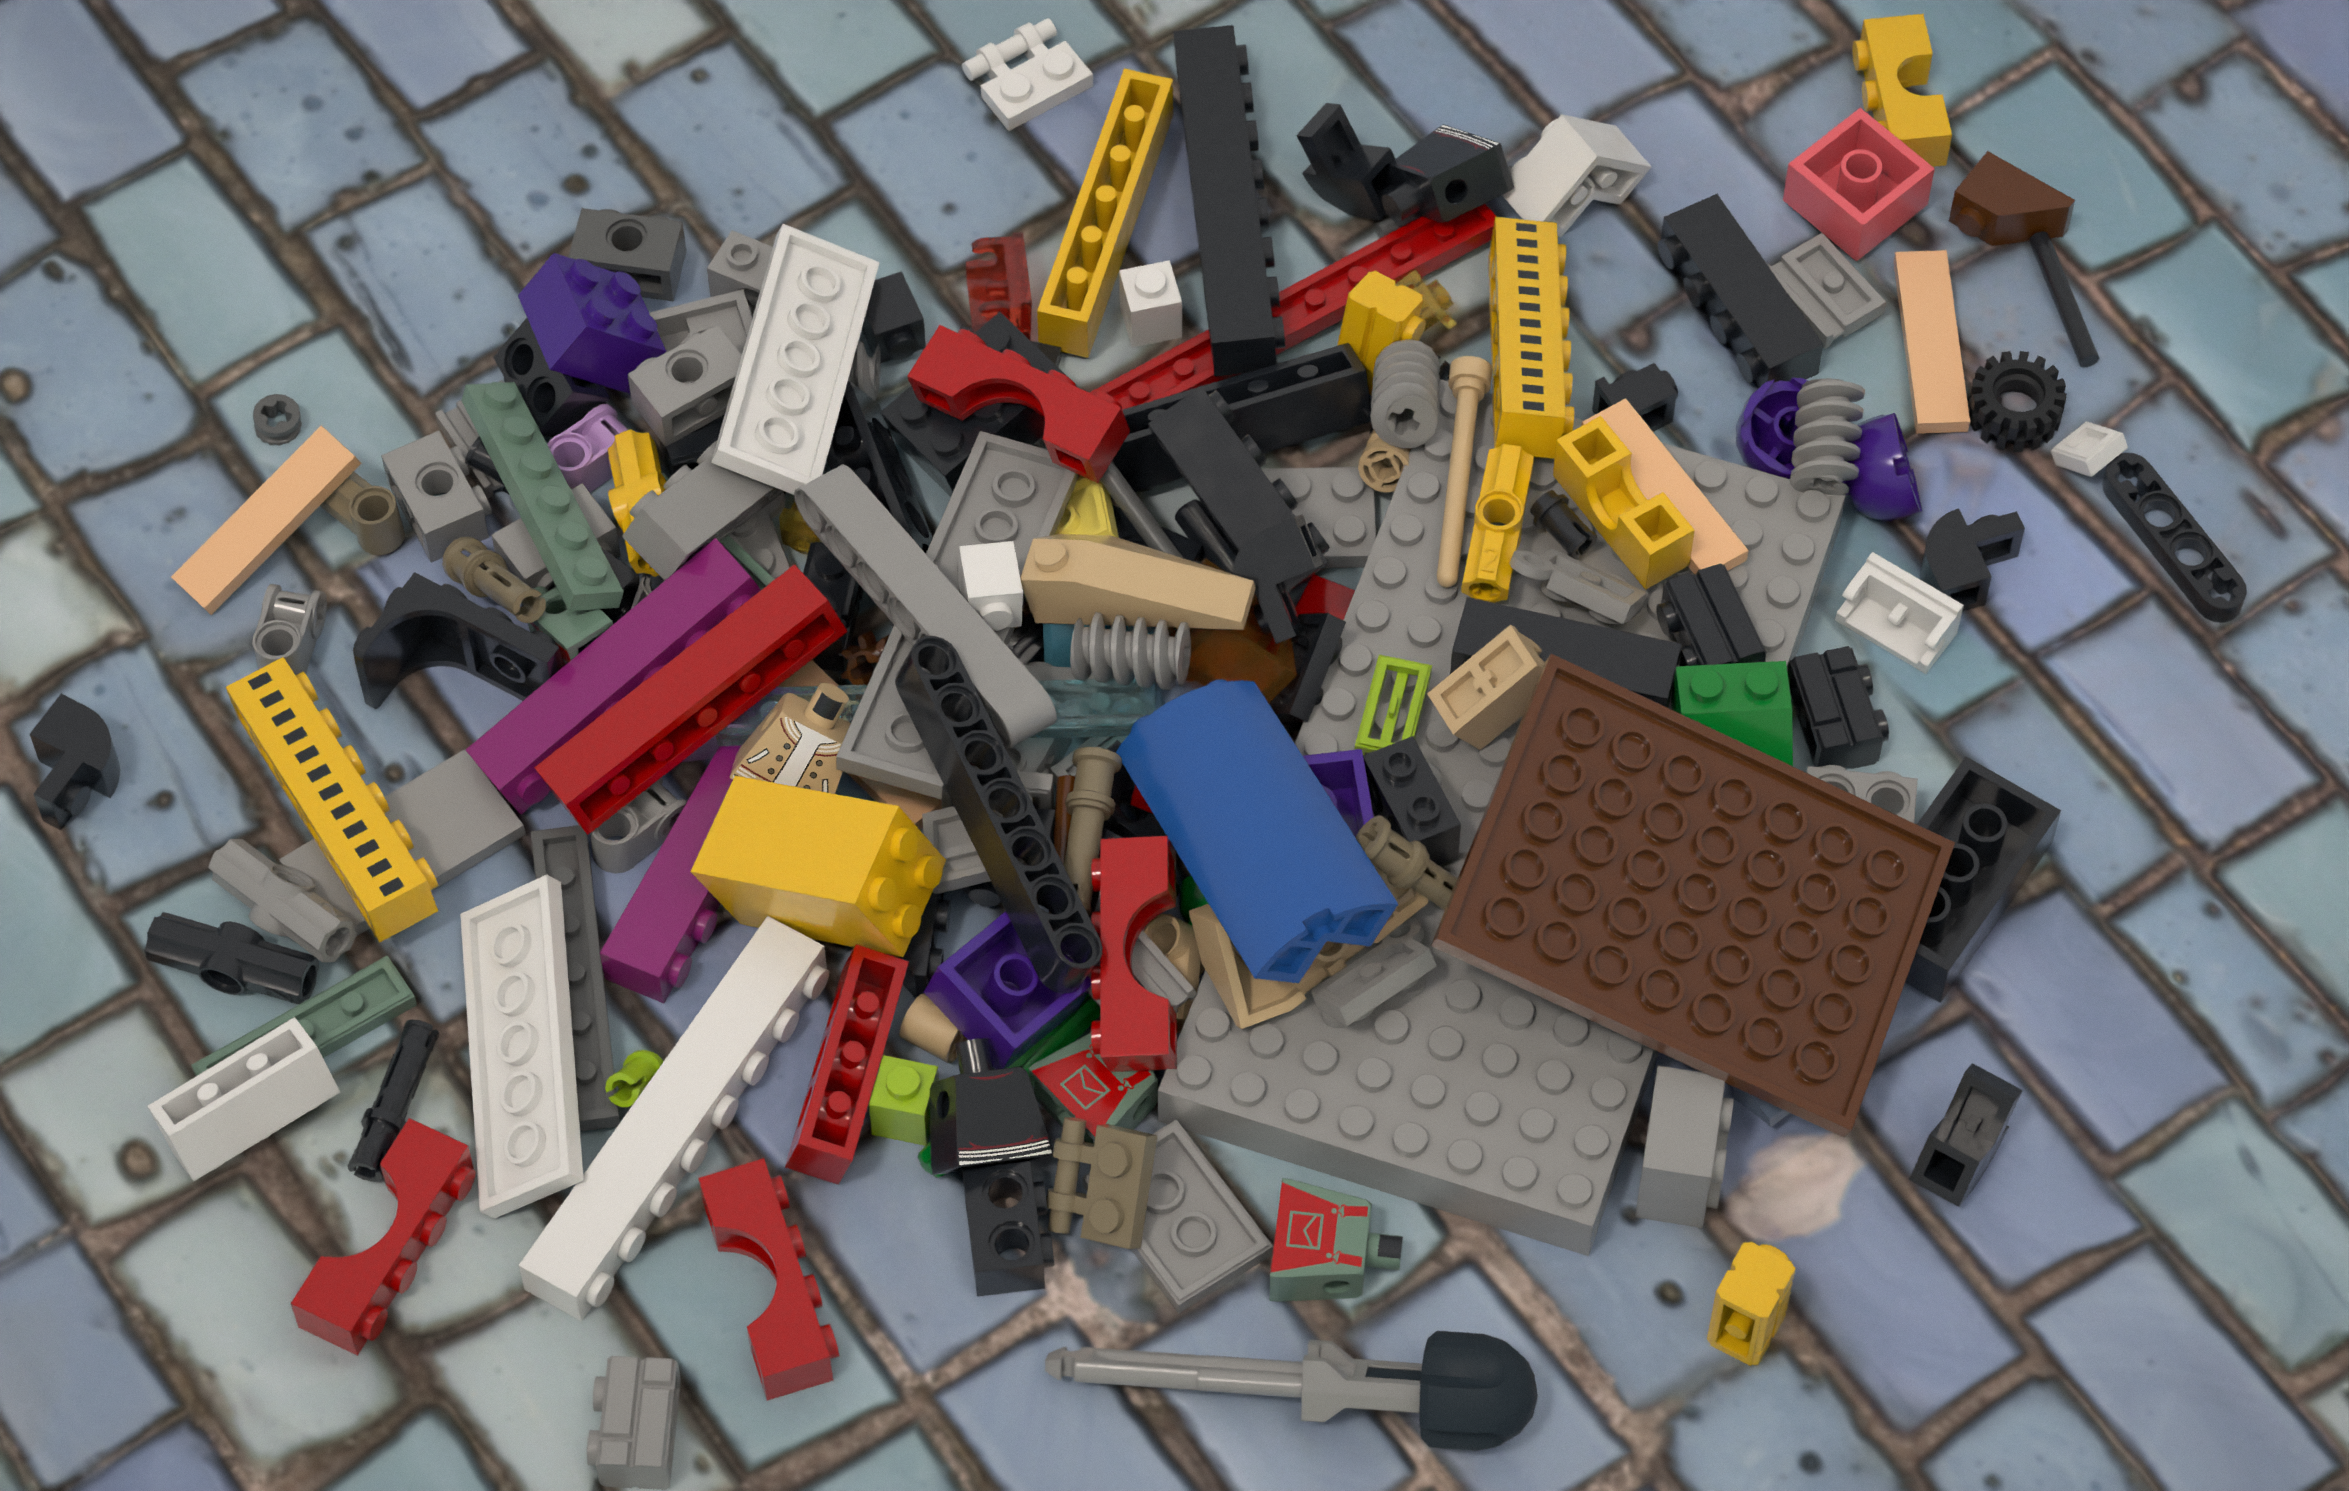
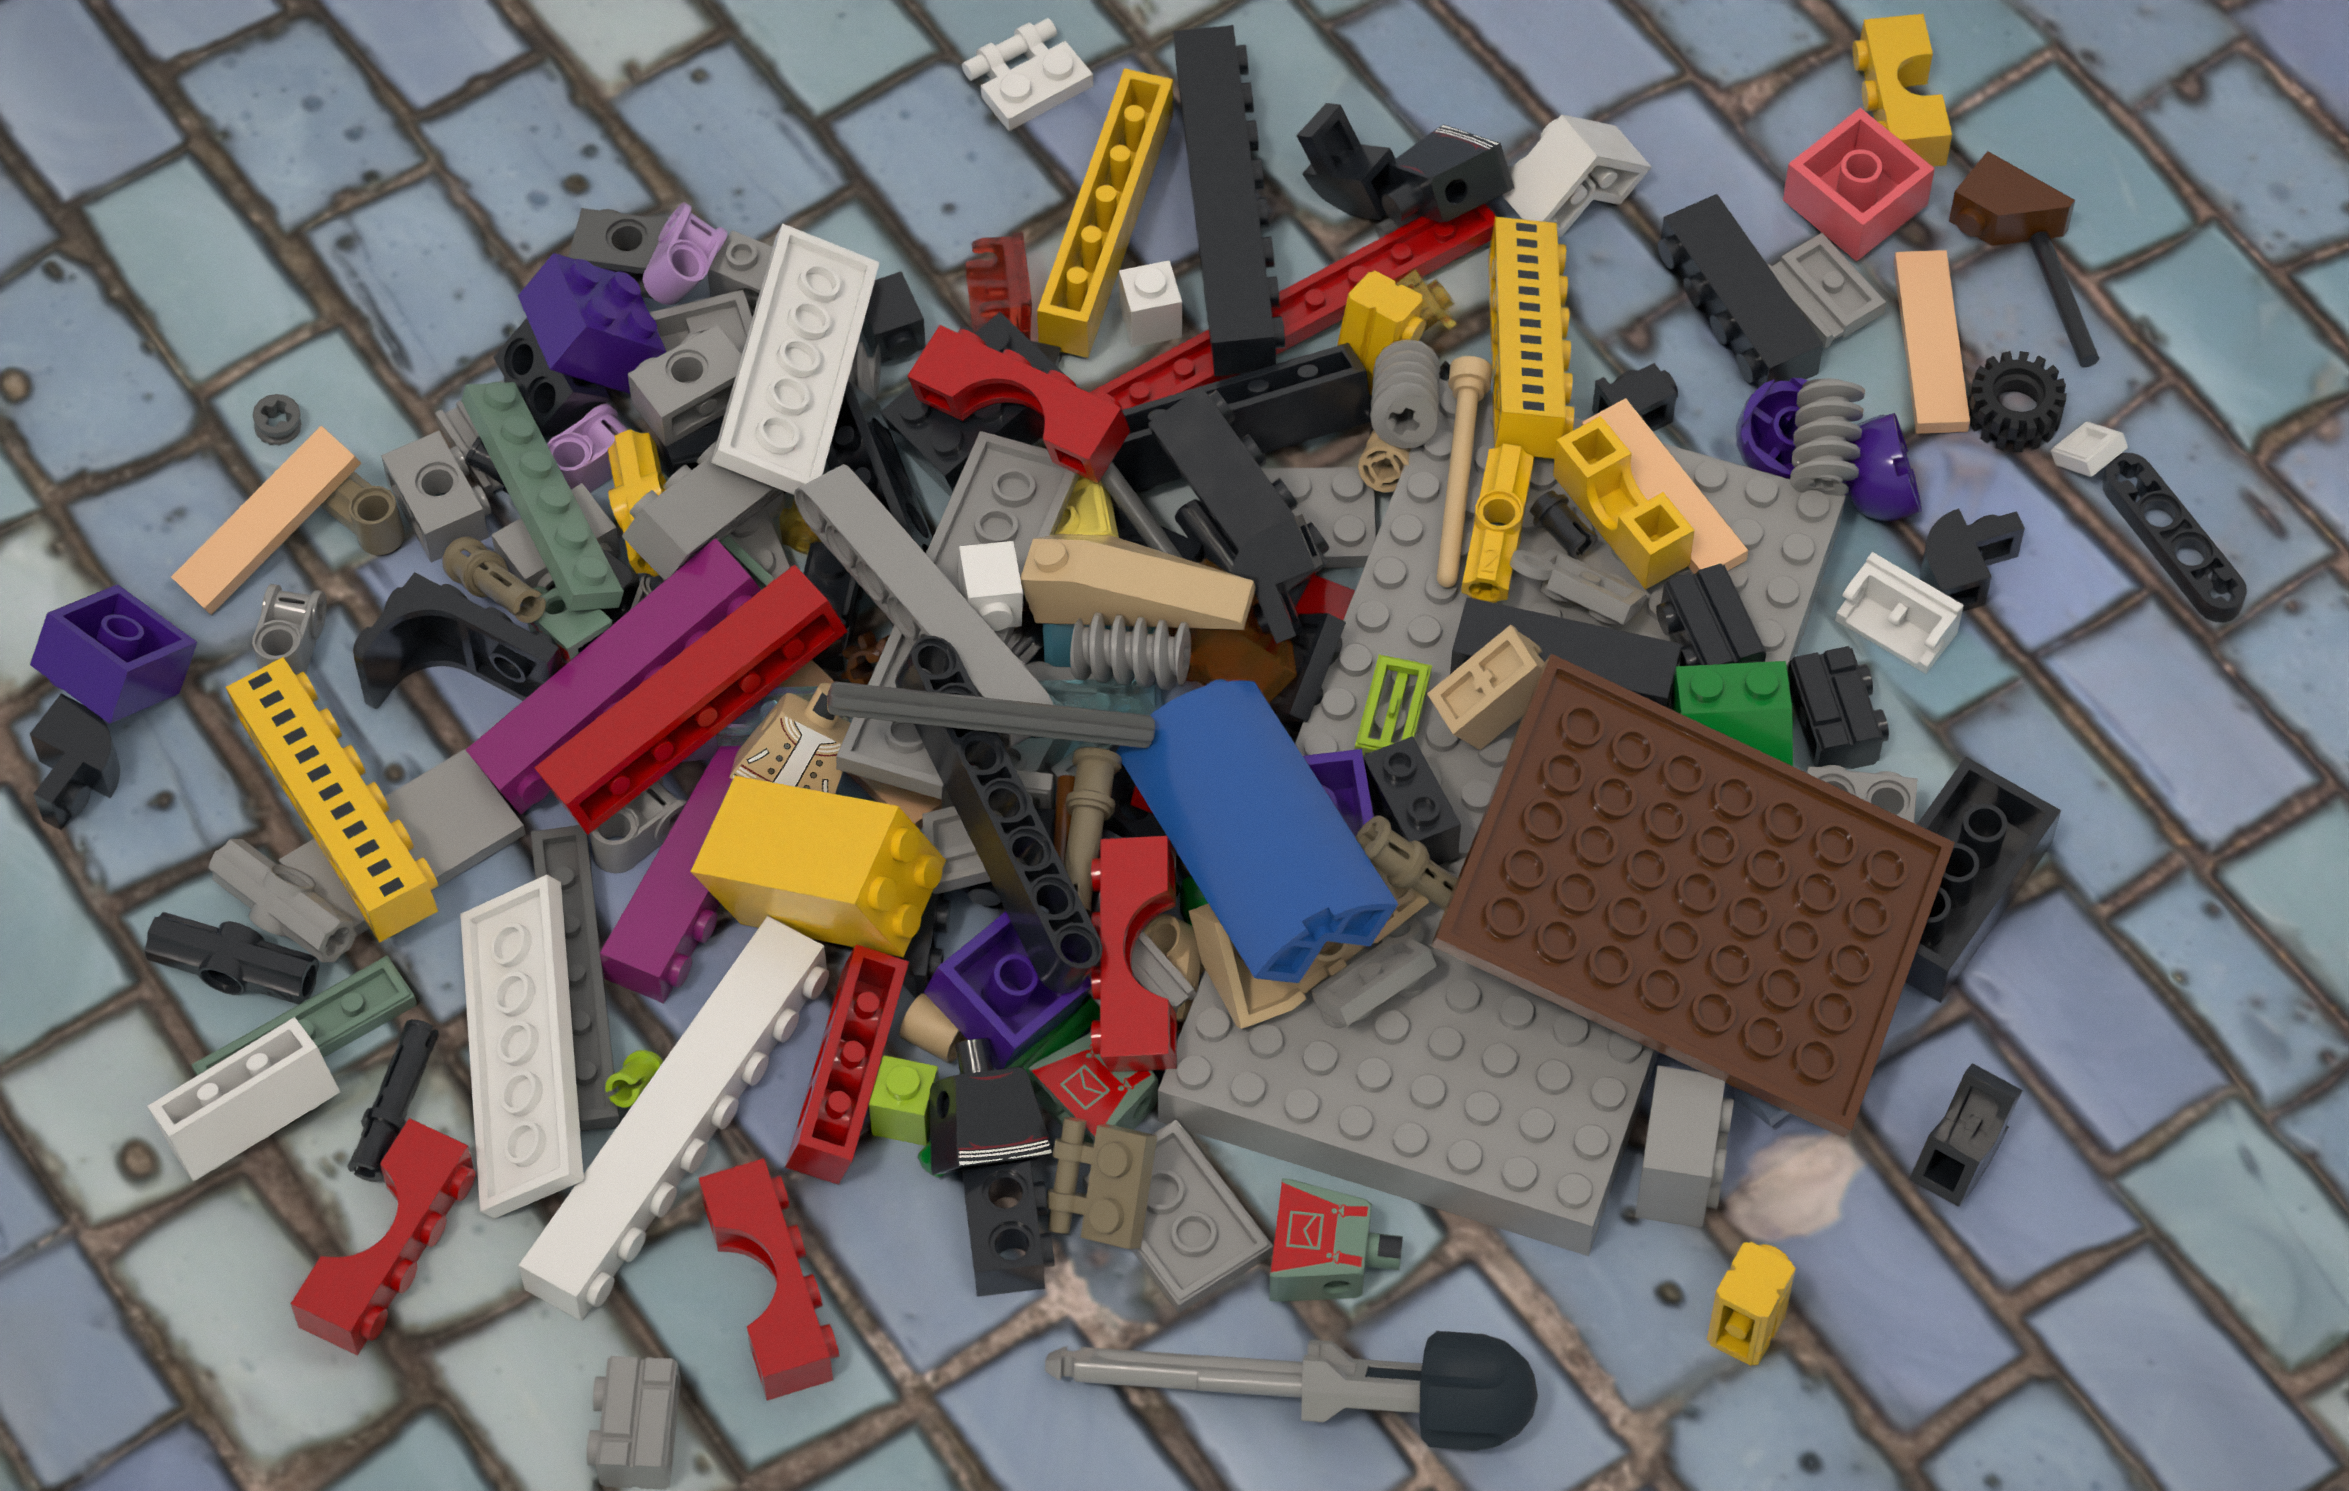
none -> dark purple brick [30,584,197,724]
none -> lavender piece [643,202,728,305]
none -> dark grey axle [827,682,1155,748]

